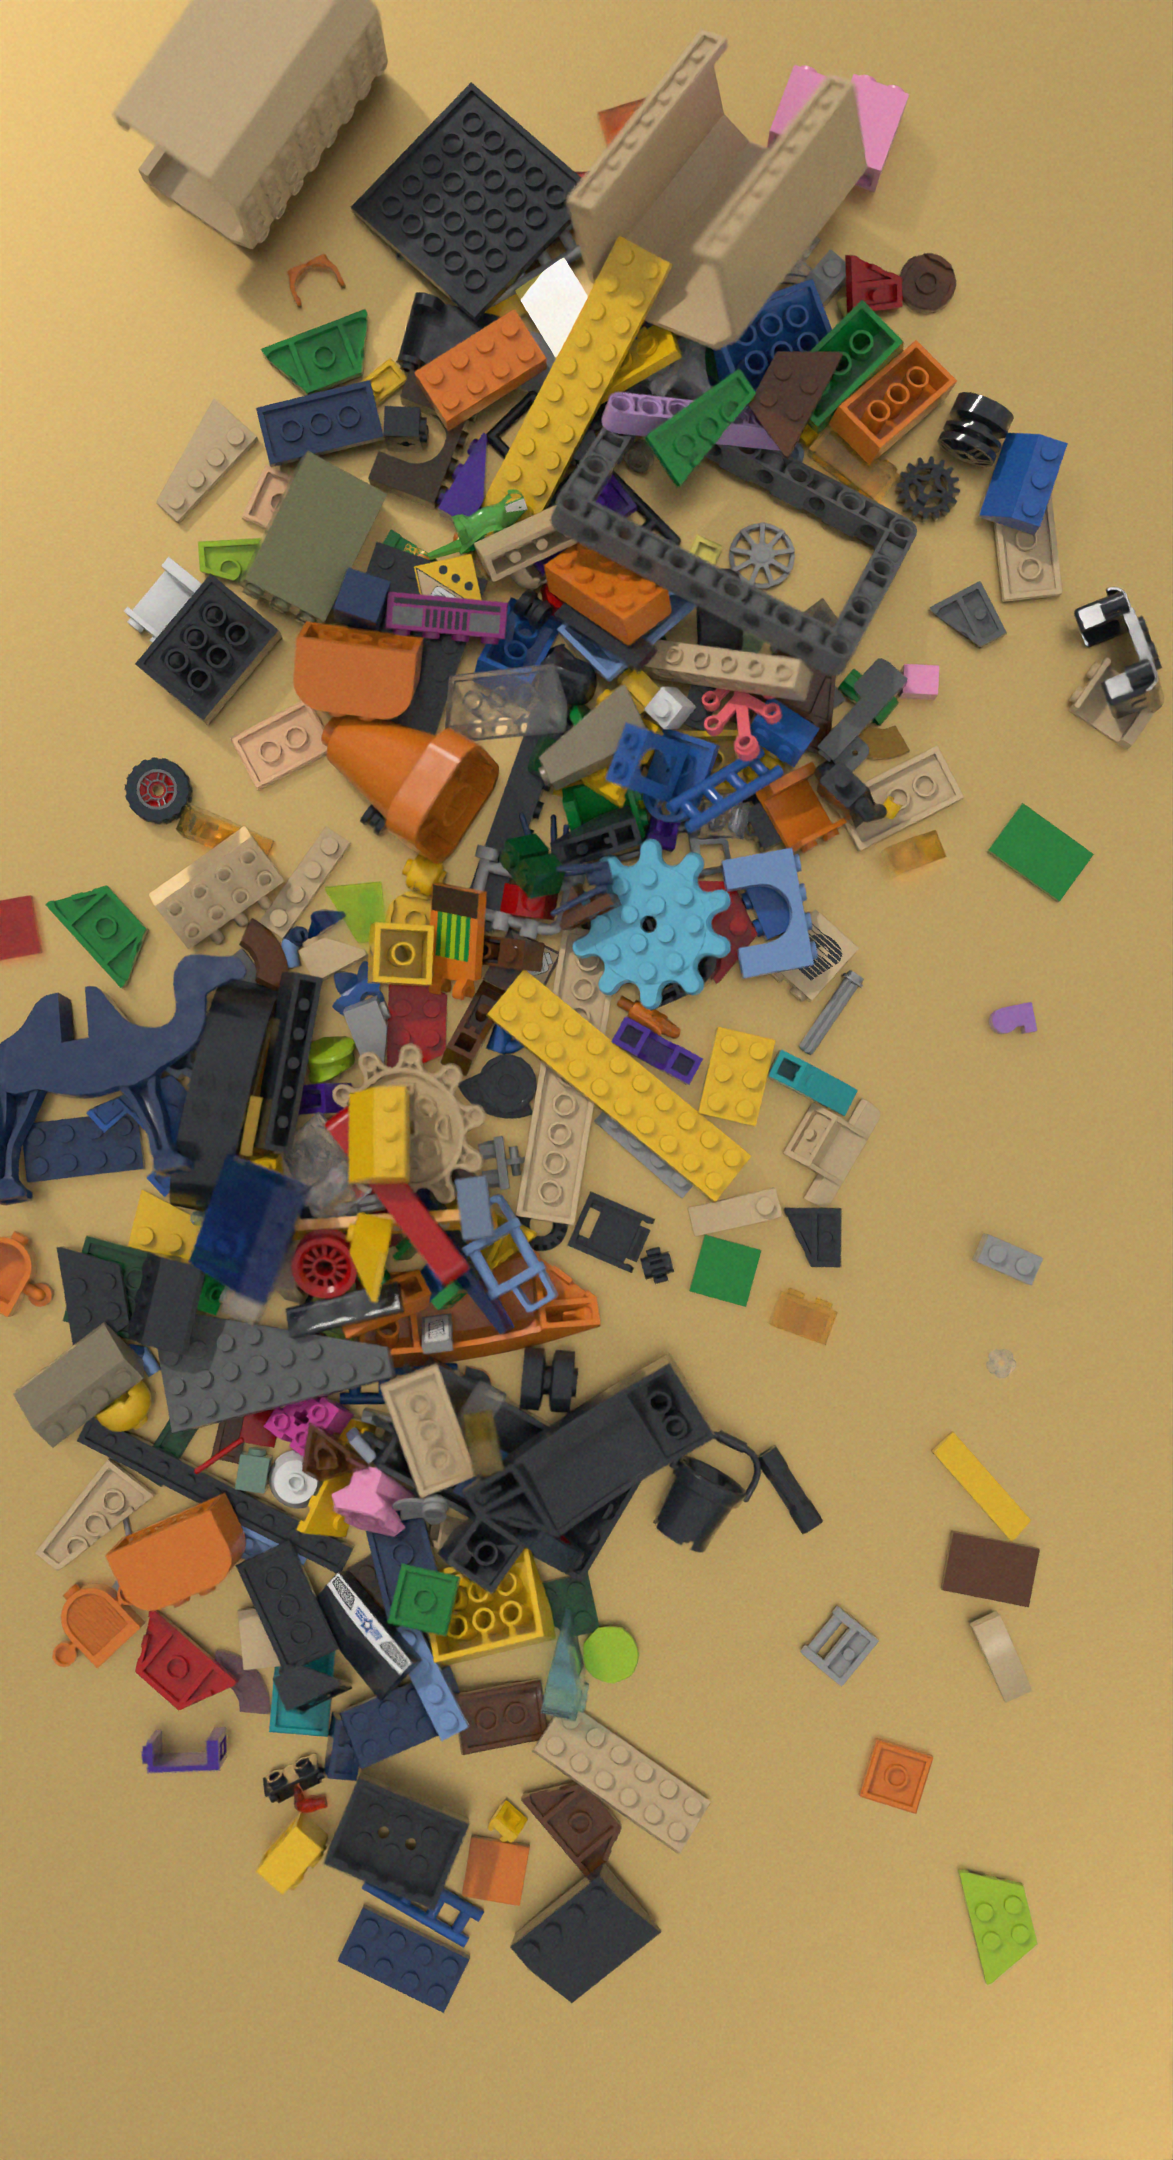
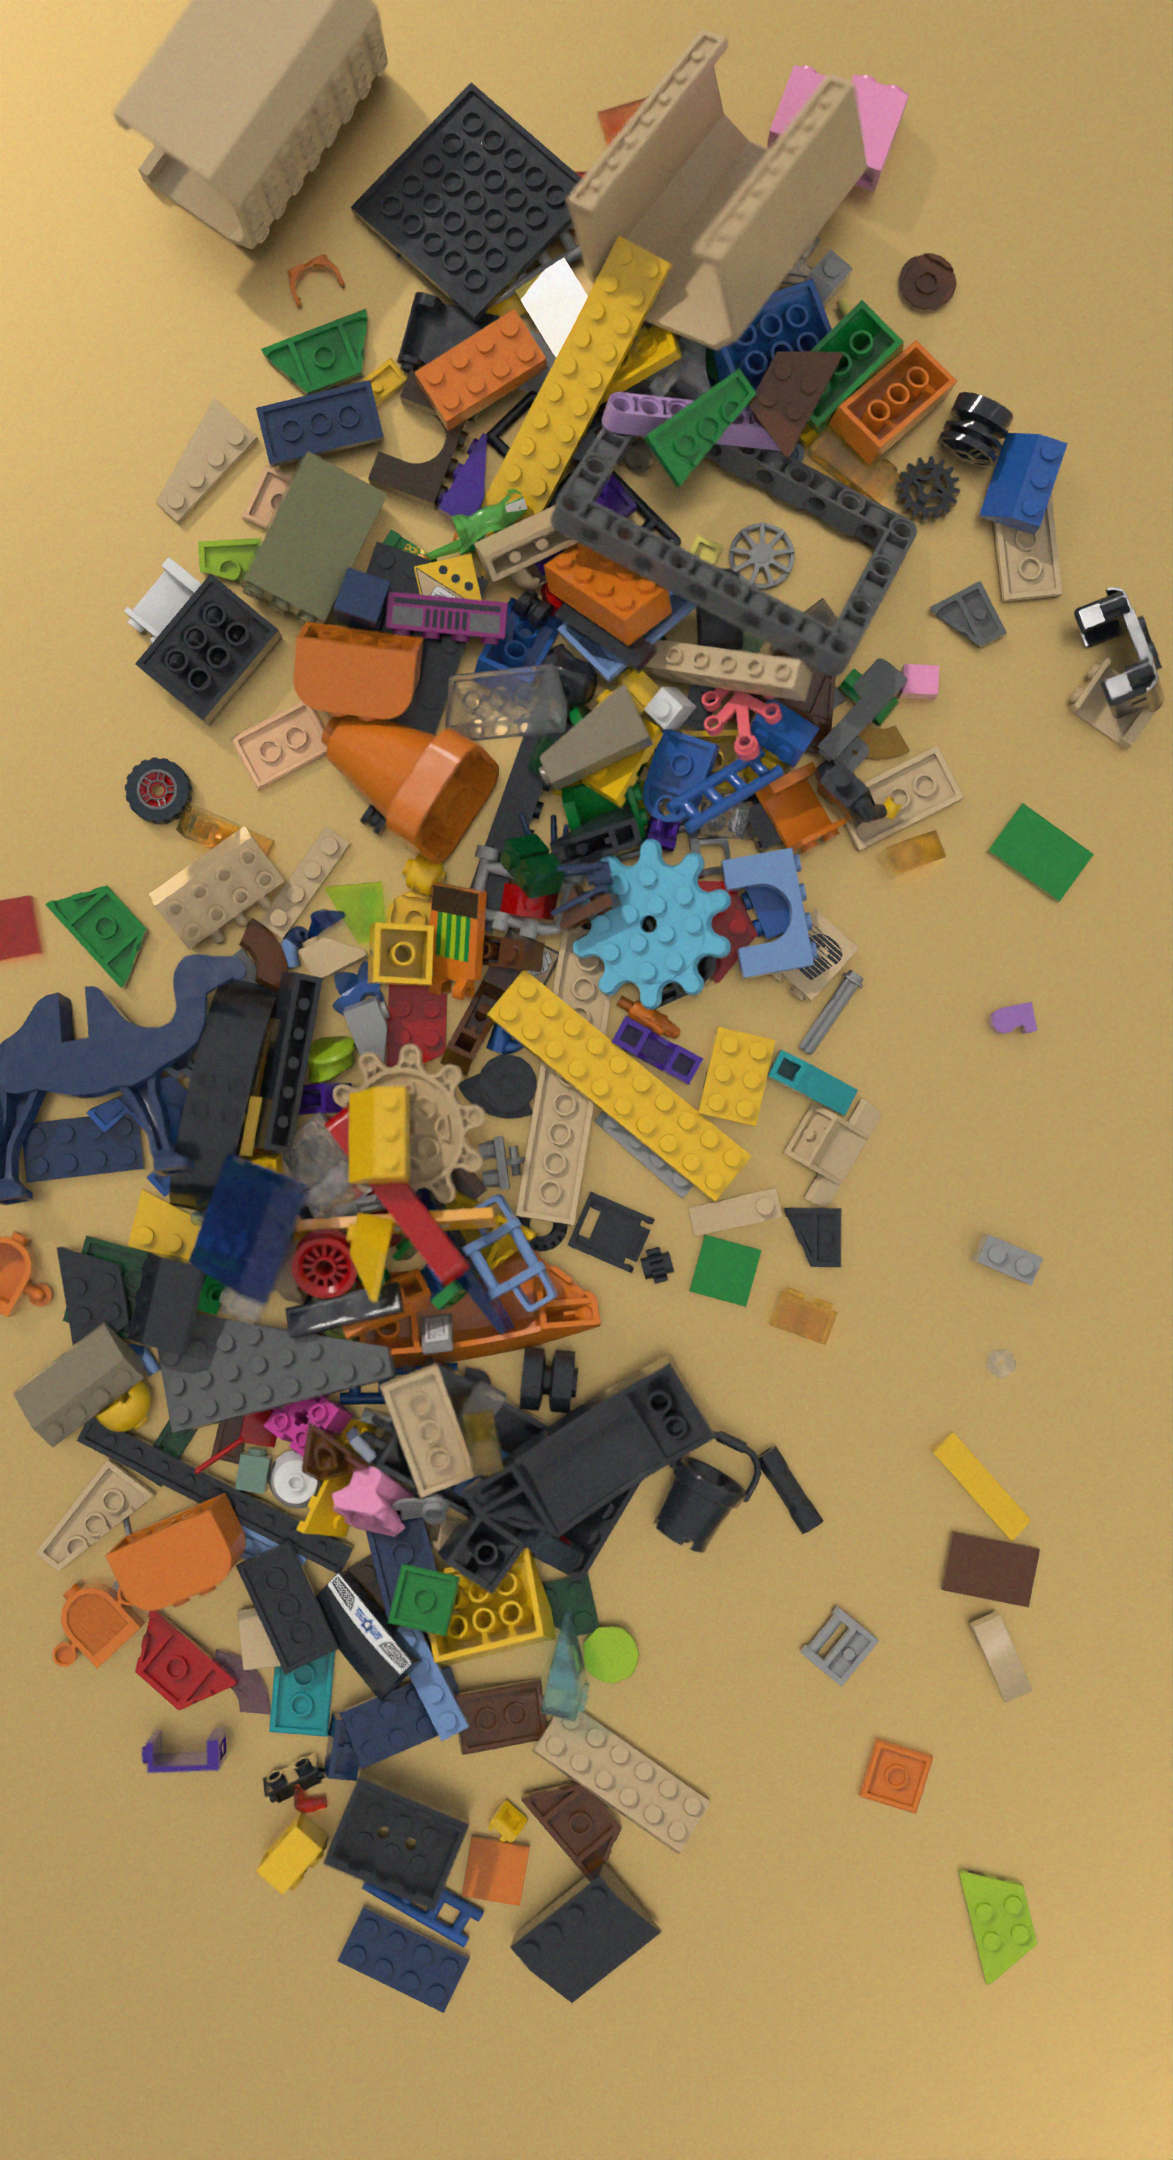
black slope [272,1663,352,1714] -> none
black brick [383,406,429,452] -> none
sand blue tile [455,1176,494,1241] -> none
blue panel [605,723,690,802] -> none
red wing [845,255,903,313] -> none

